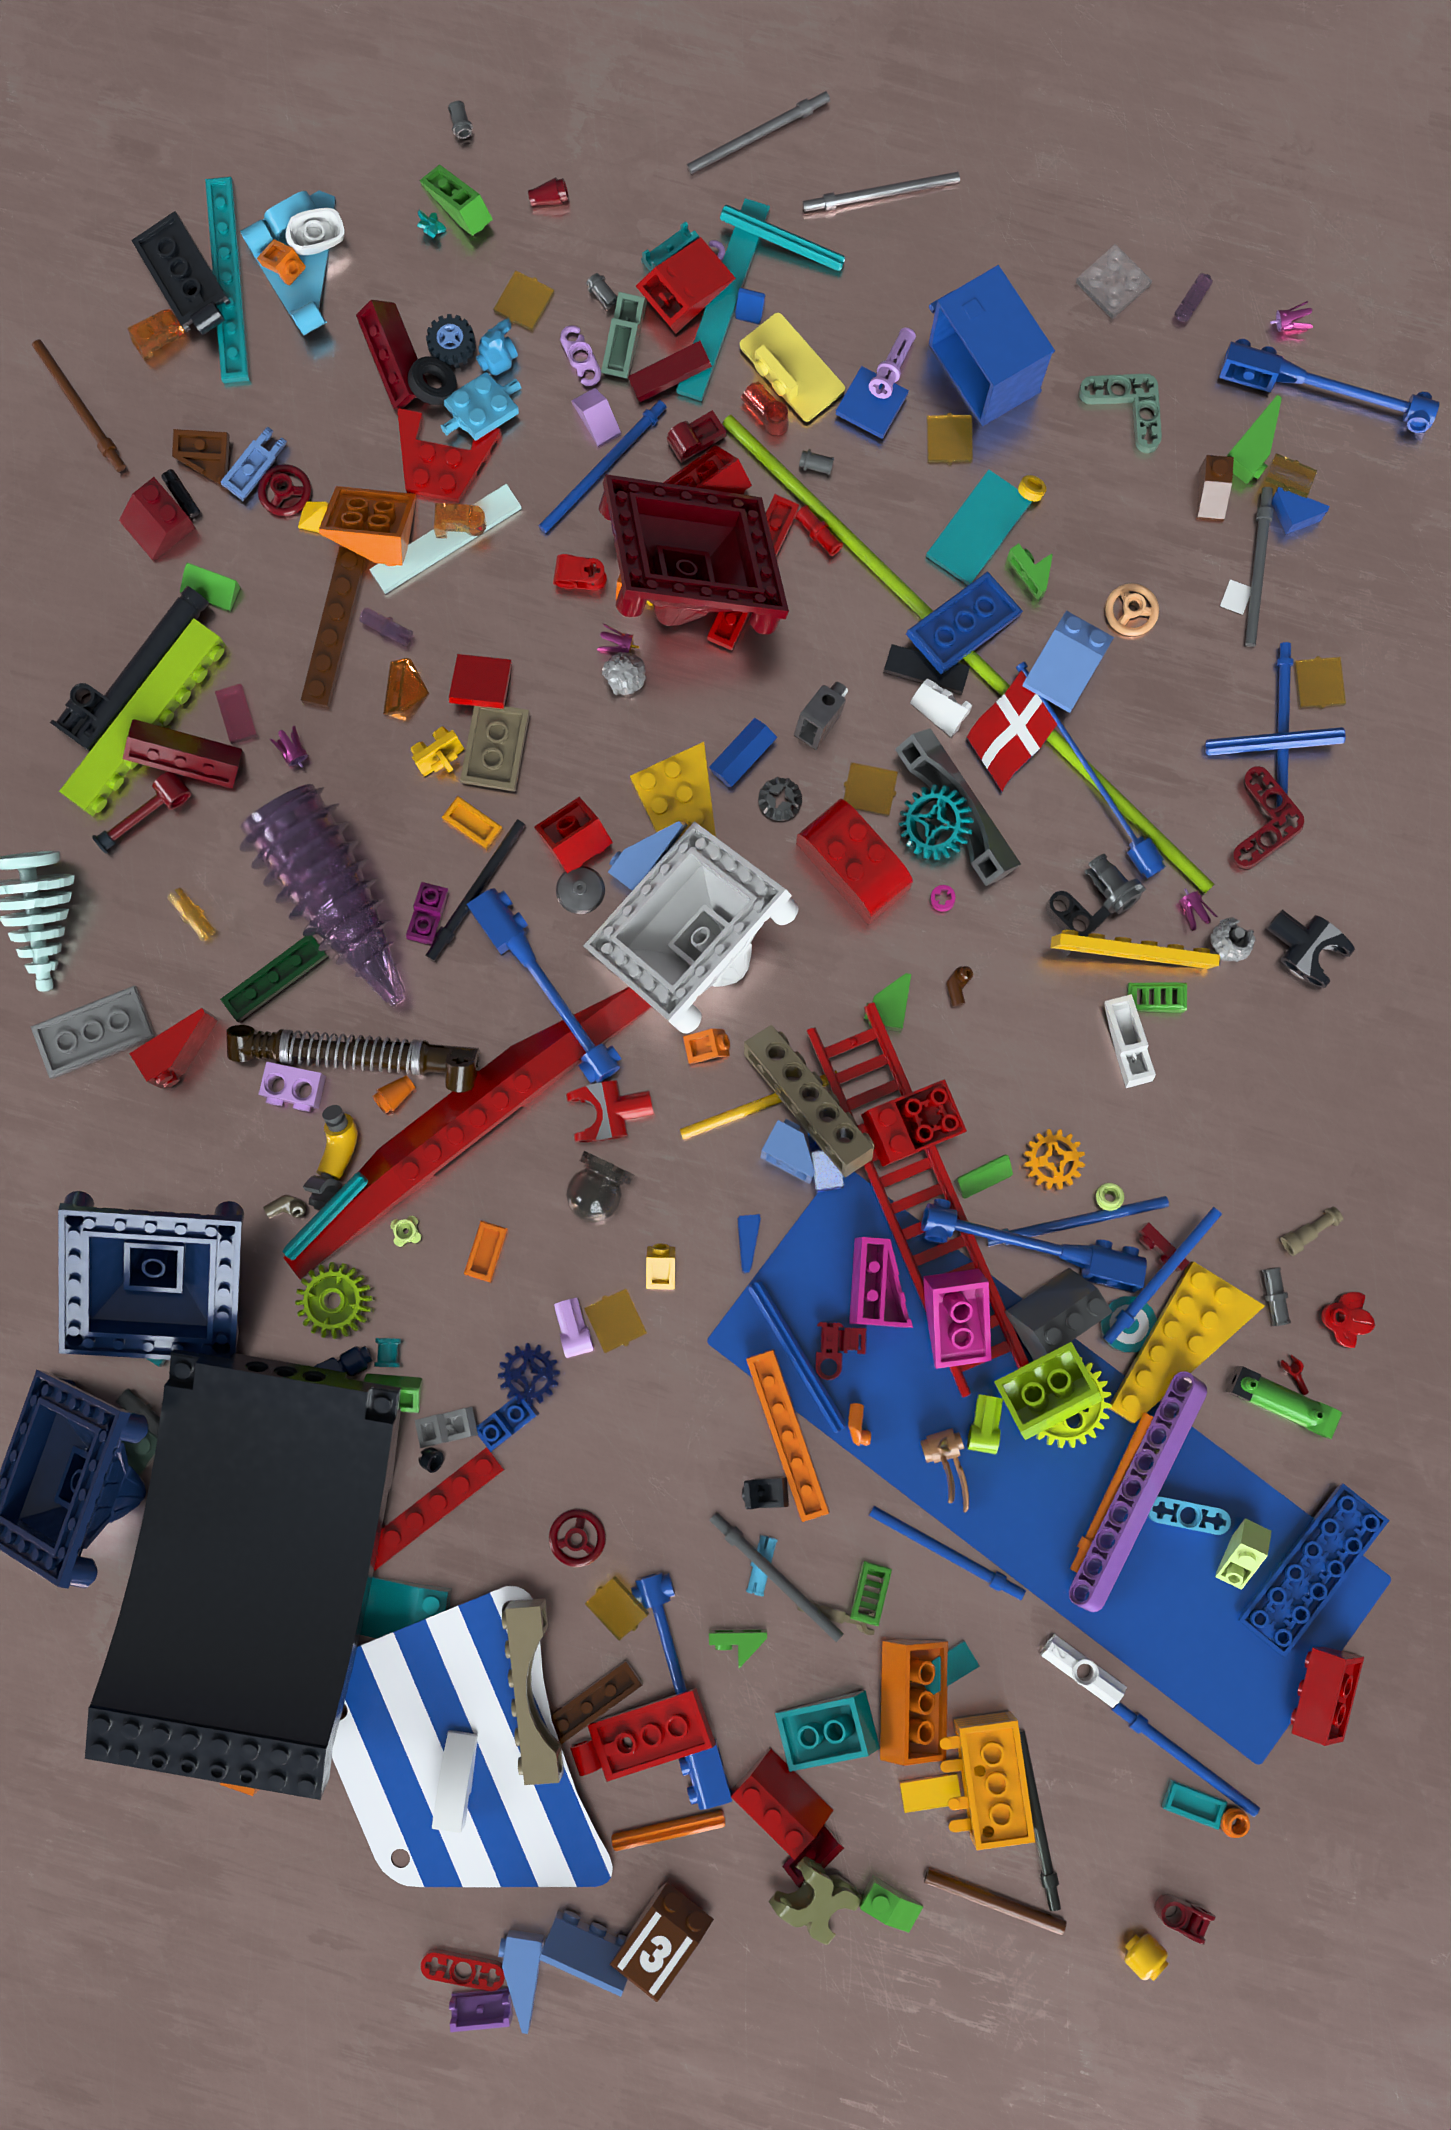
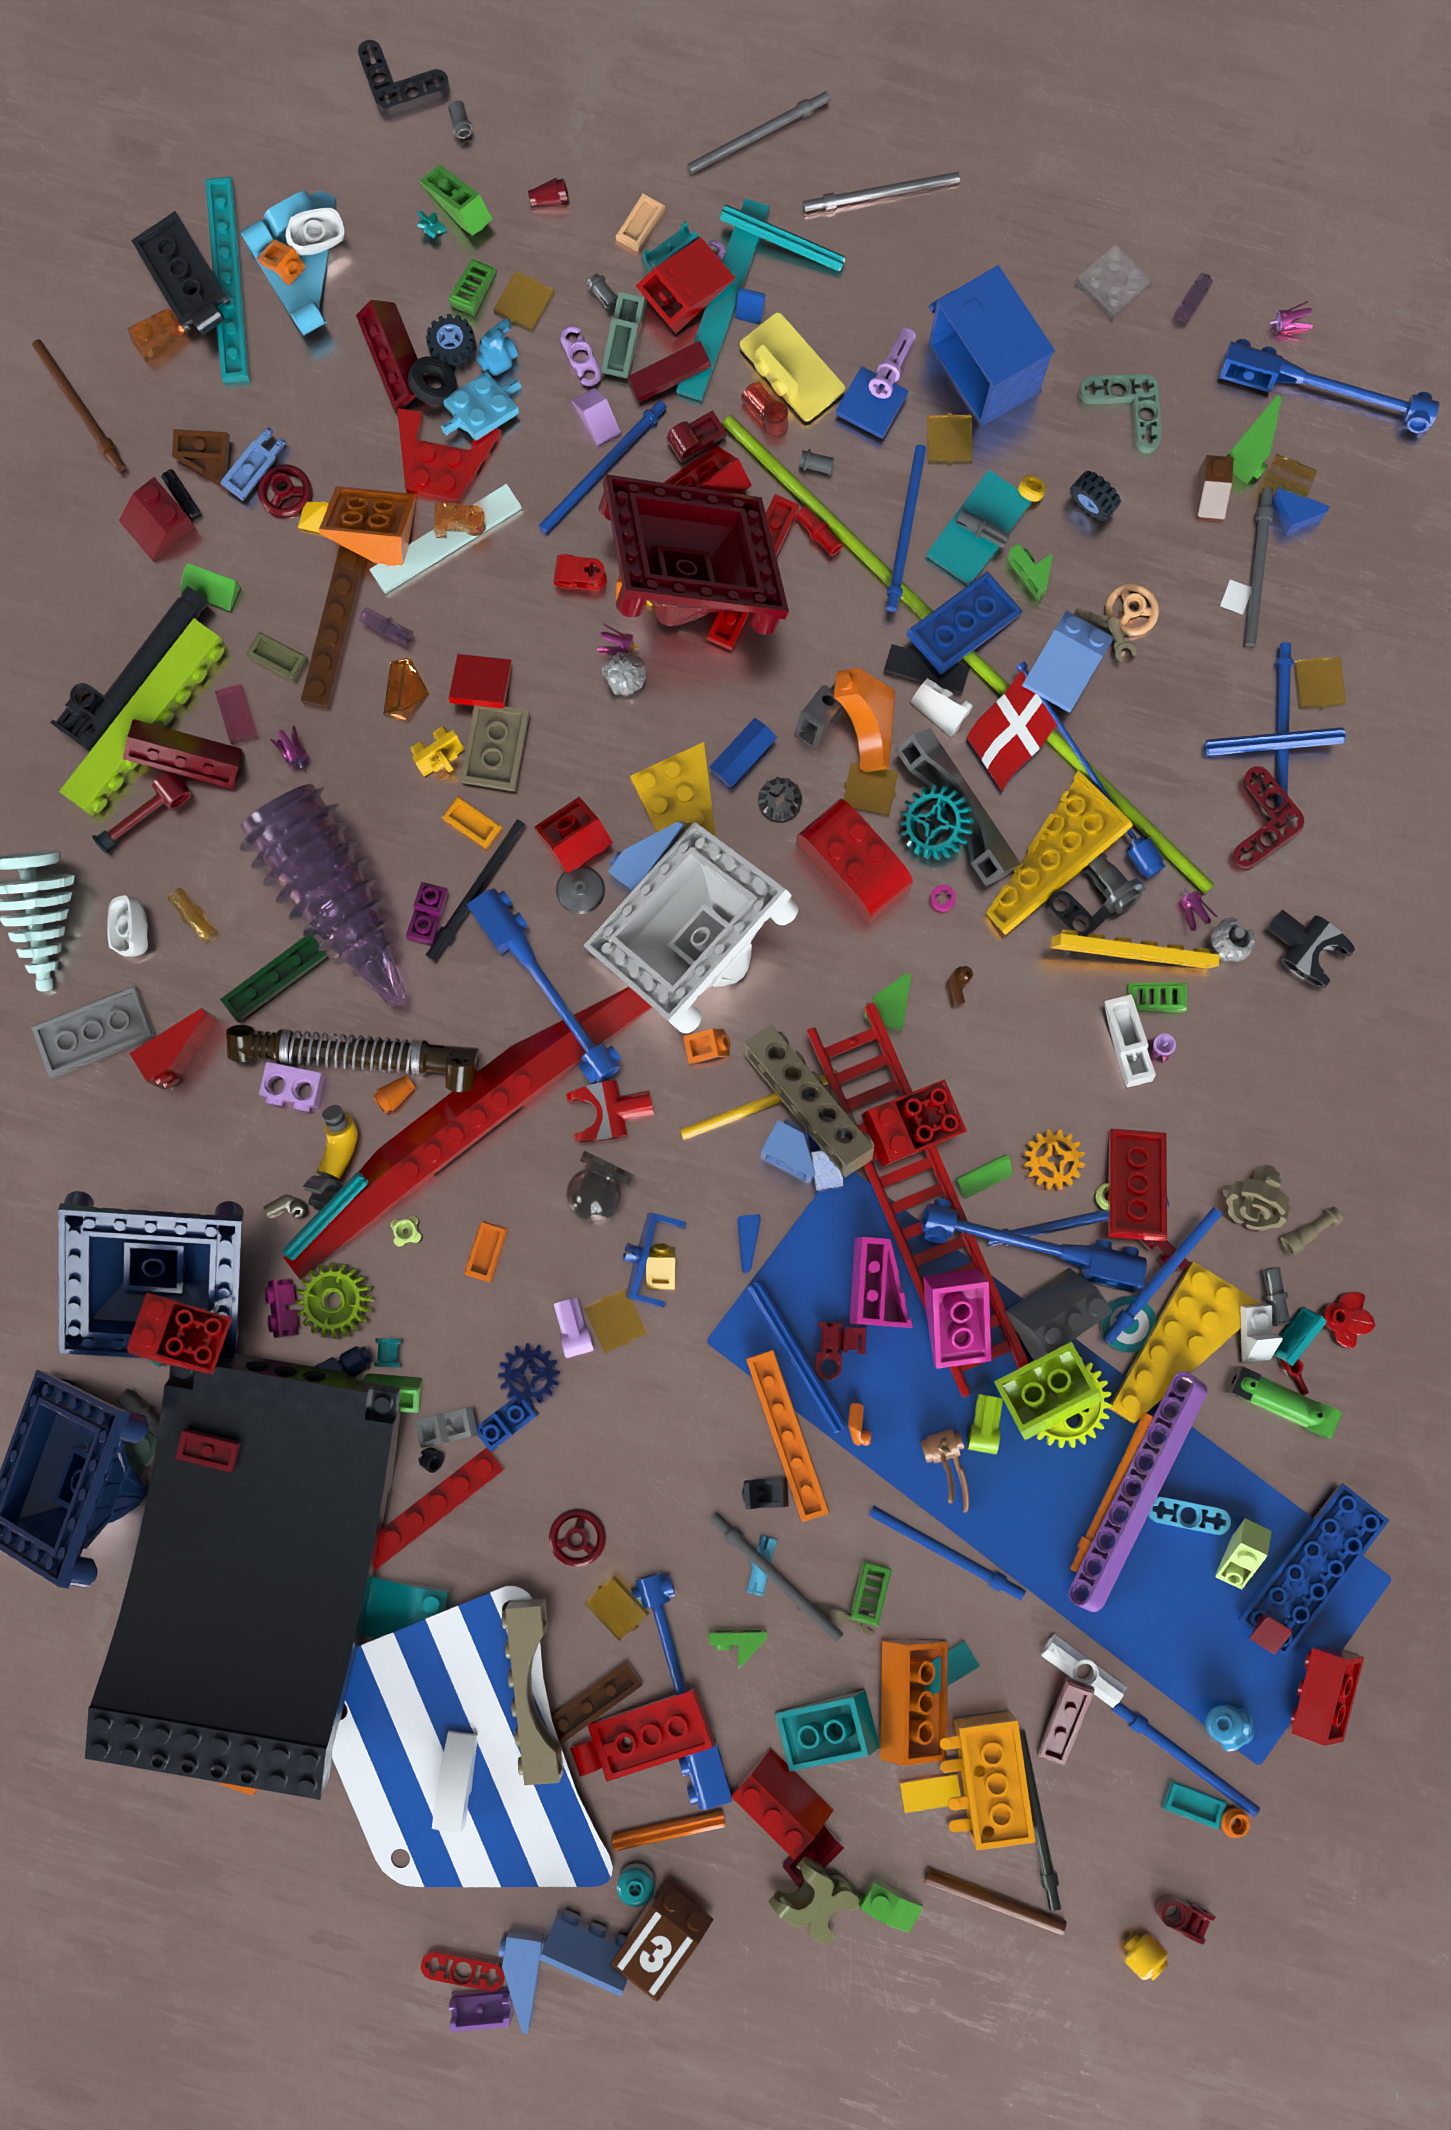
none -> white piece [107,895,148,957]
none -> red slope [127,1293,232,1374]
none -> dark red plate [175,1428,241,1473]
none -> olive tile [246,632,308,682]
none -> dark pink hinge [265,1279,299,1338]
none -> black beam [358,40,450,115]
none -> bright green slope [449,258,497,317]
none -> light nougat tile [616,193,666,253]
none -> teal head [617,1863,655,1907]
none -> blue piece [623,1213,686,1307]
none -> orange arch [834,668,895,772]
none -> blue bar [886,444,926,612]
none -> dark grey axle [956,508,1009,547]
none -> yellow wing [986,770,1133,935]
none -> tile [1037,1677,1095,1766]
none -> black wheel [1070,470,1121,521]
none -> dark tan piece [1074,608,1137,662]
none -> red tile [1108,1128,1167,1241]
none -> lavender piece [1147,1033,1176,1062]
none -> dark azure head [1205,1704,1254,1751]
none -> dark tan piece [1223,1164,1291,1231]
none -> white slope [1241,1304,1282,1363]
none -> dark red slope [1249,1613,1292,1654]
none -> teal tile [1274,1306,1327,1366]

